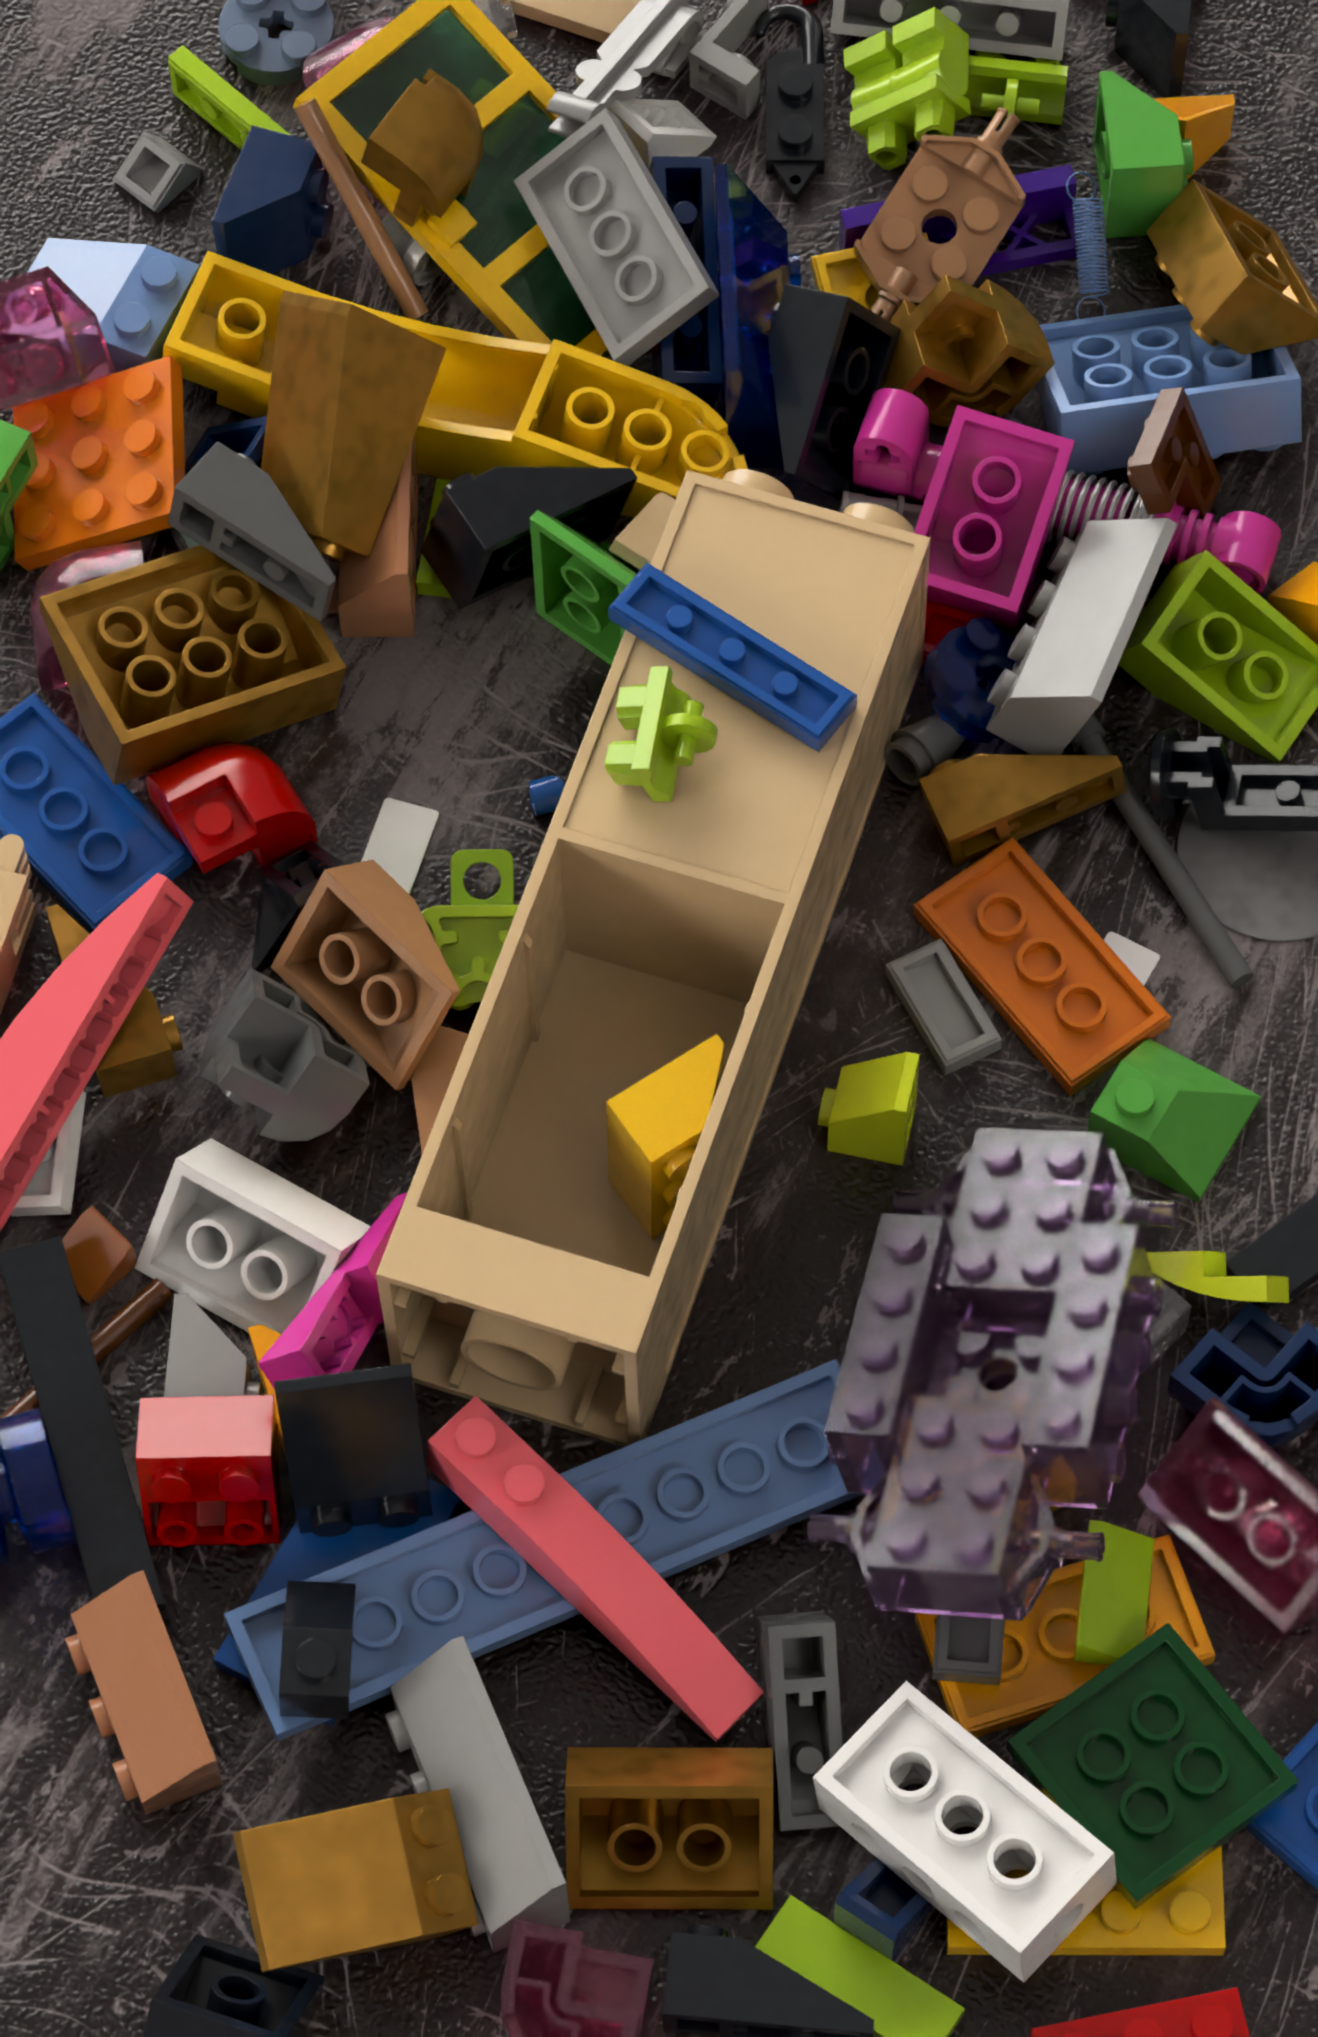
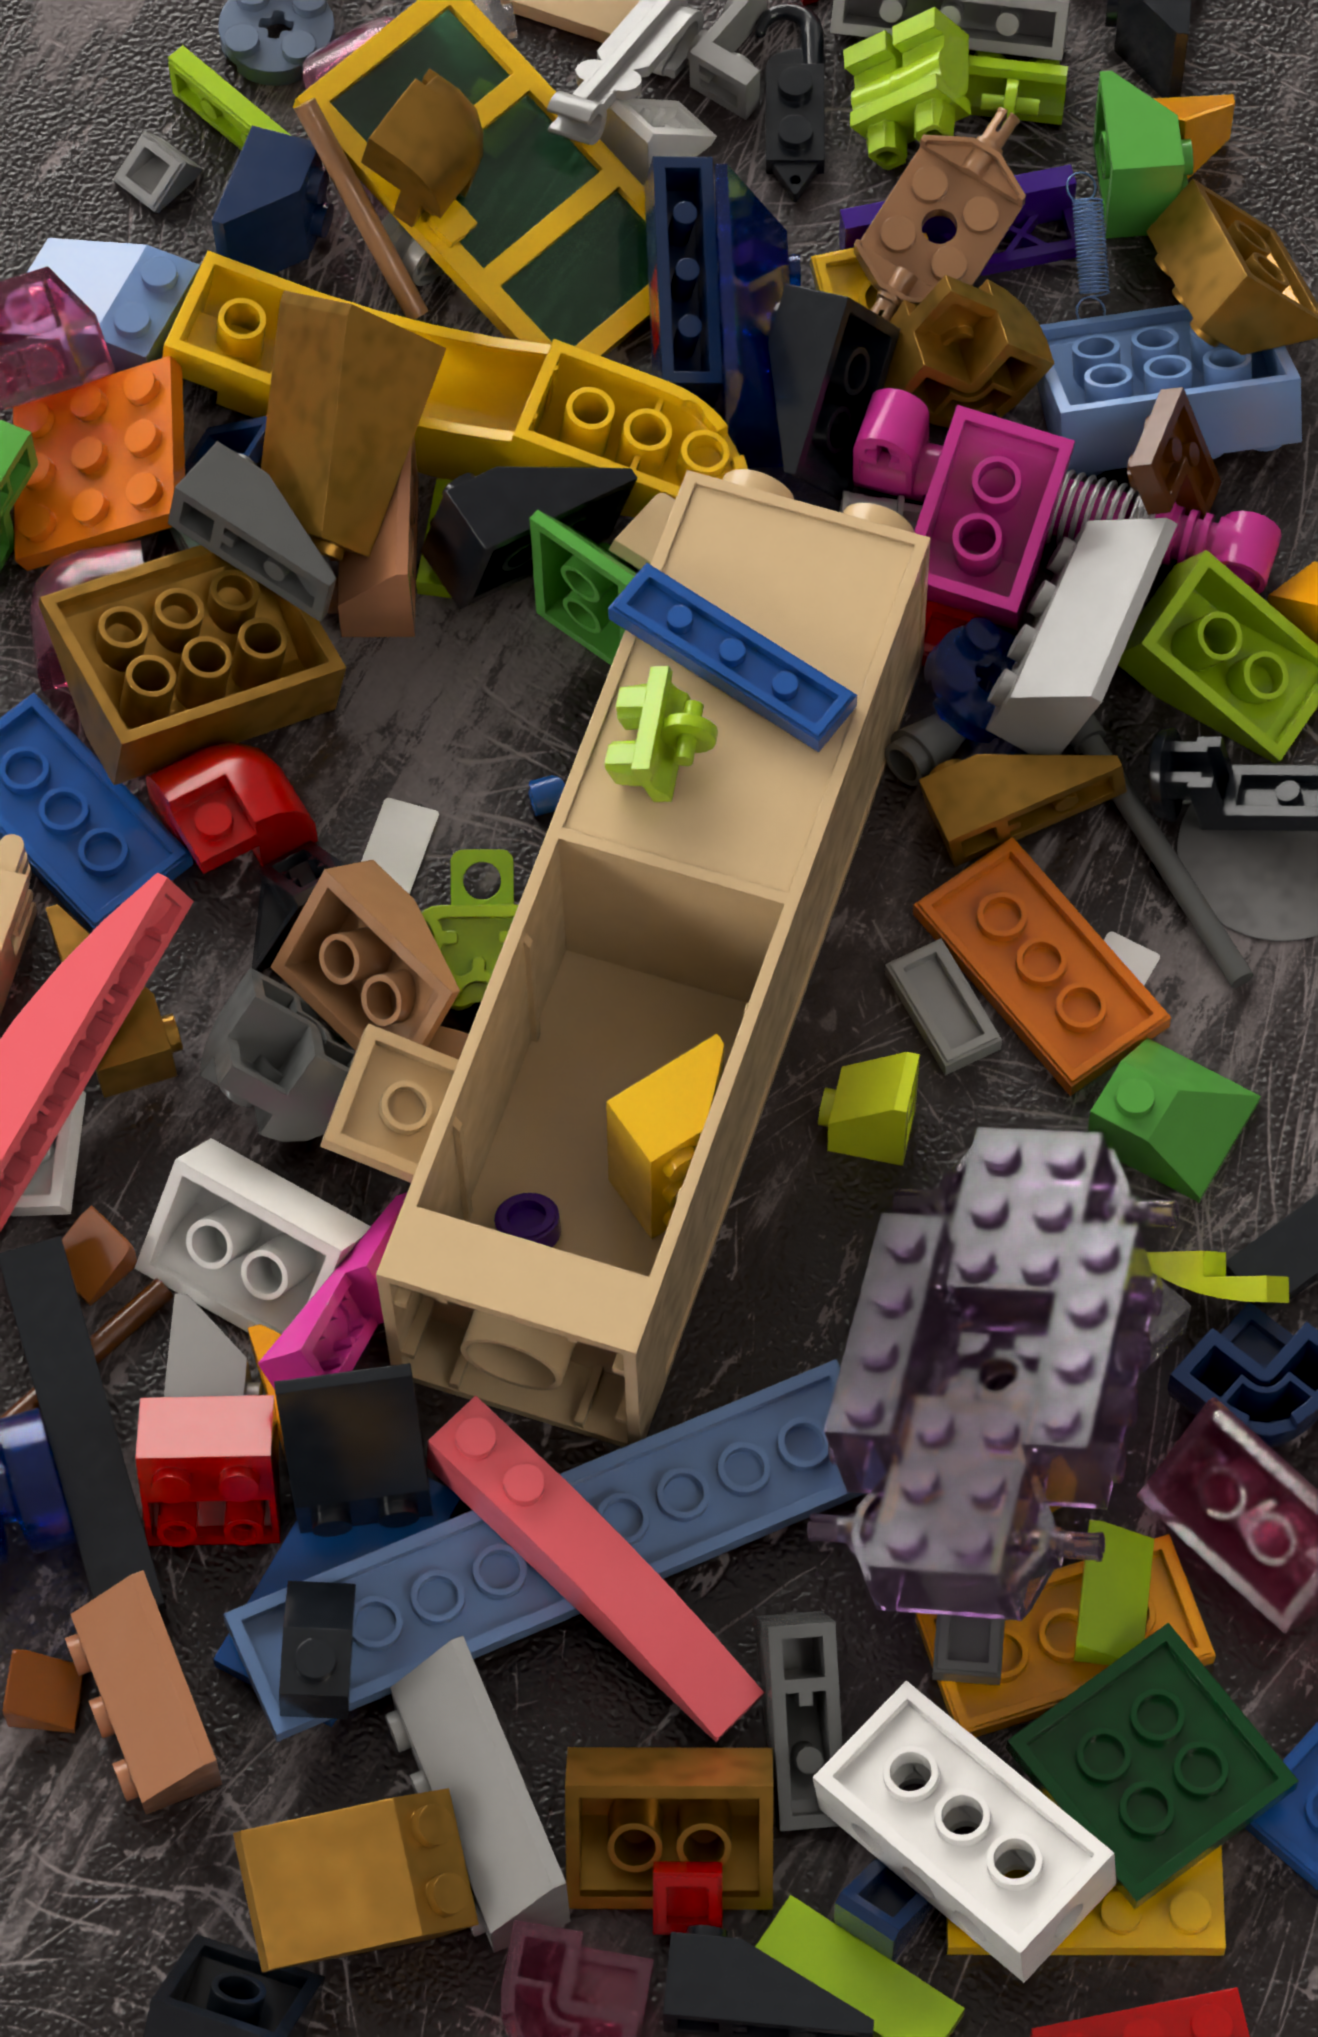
light grey plate [514,108,720,366] -> none
none -> dark orange slope [3,1649,84,1733]
none -> tan plate [320,1023,459,1183]
none -> dark purple tile [494,1193,561,1247]
none -> red tile [653,1861,722,1935]

